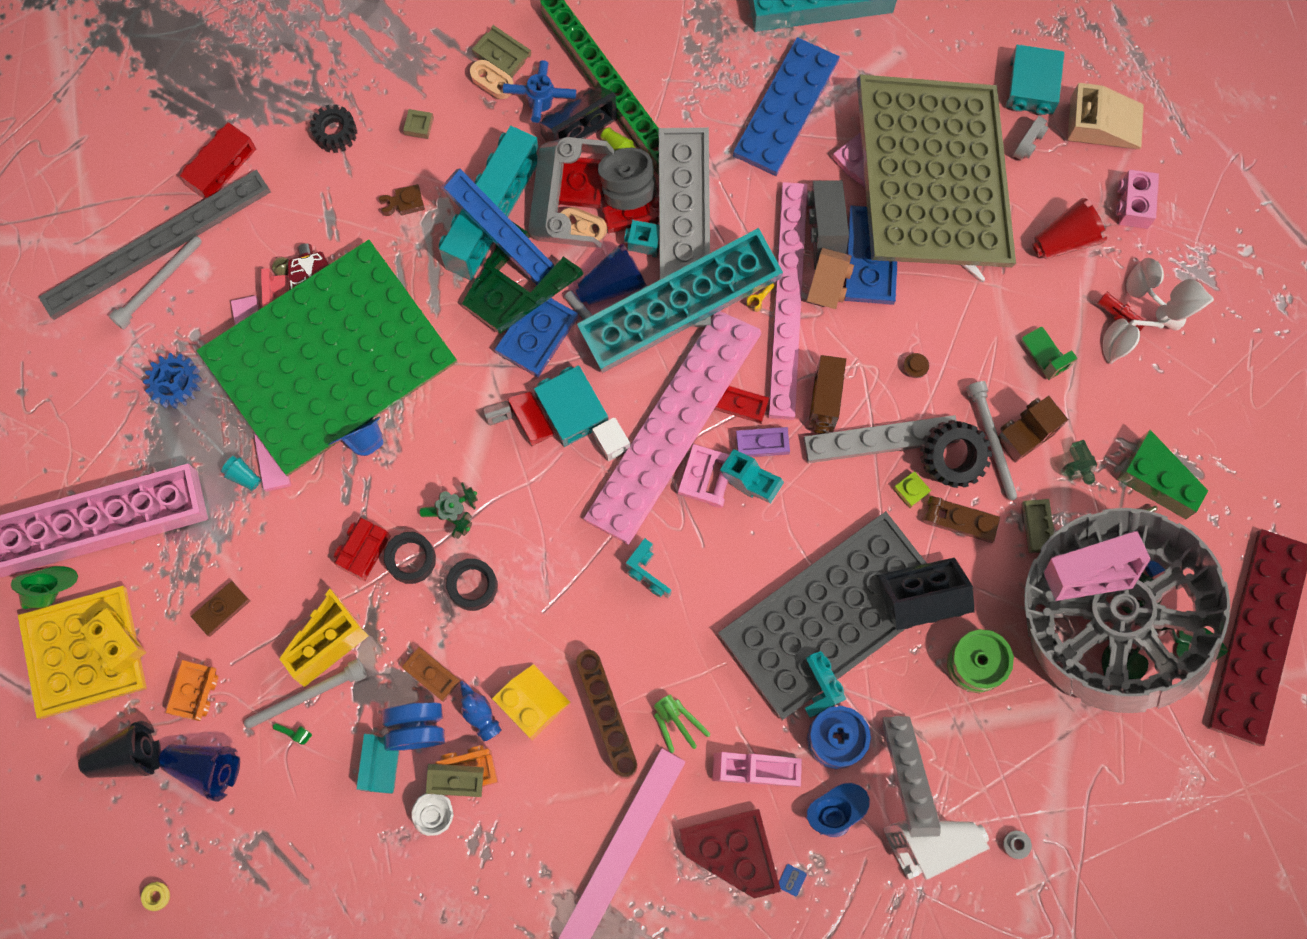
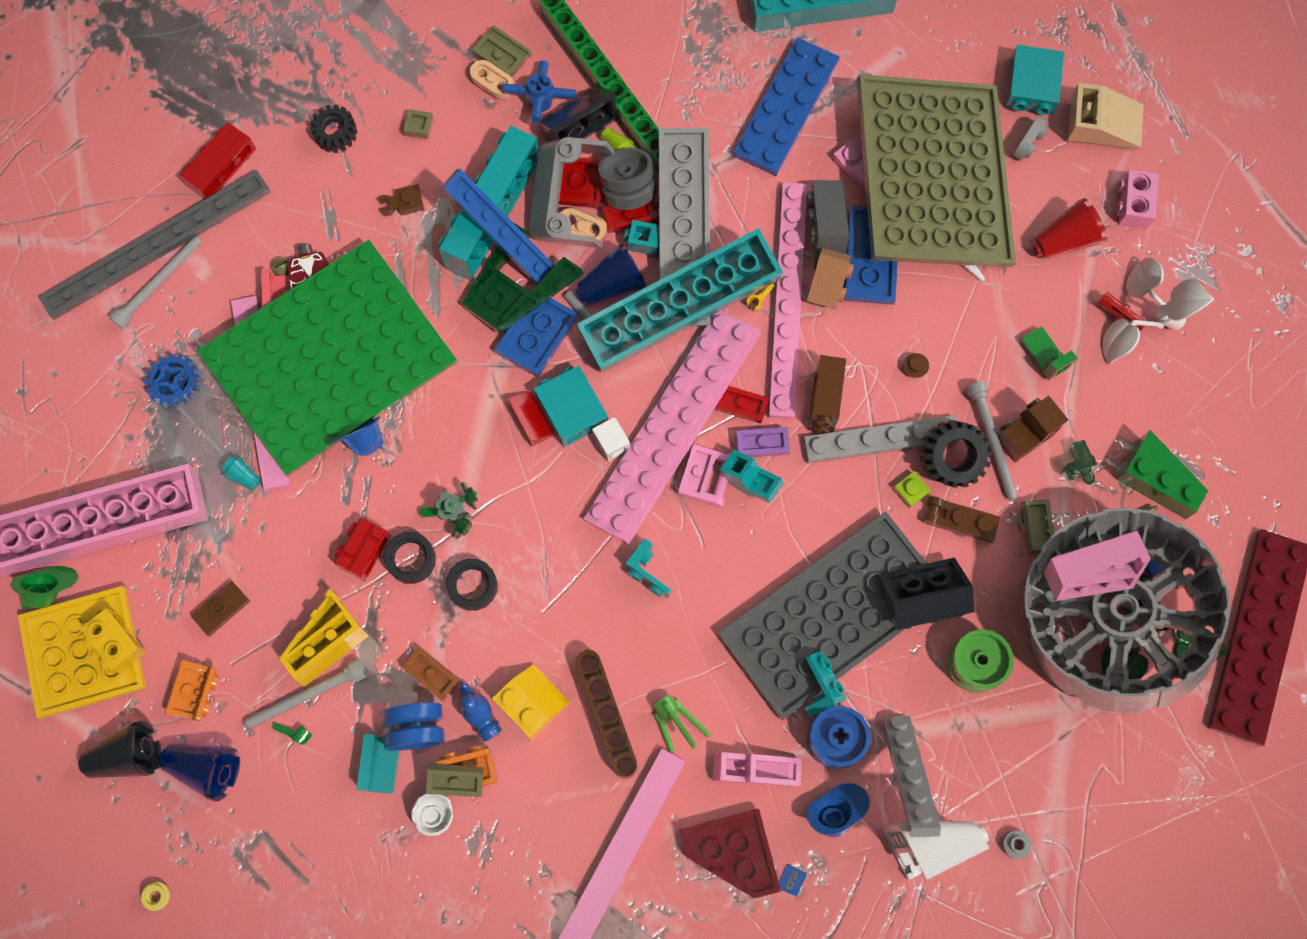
light grey slope [483,401,513,425] -> none

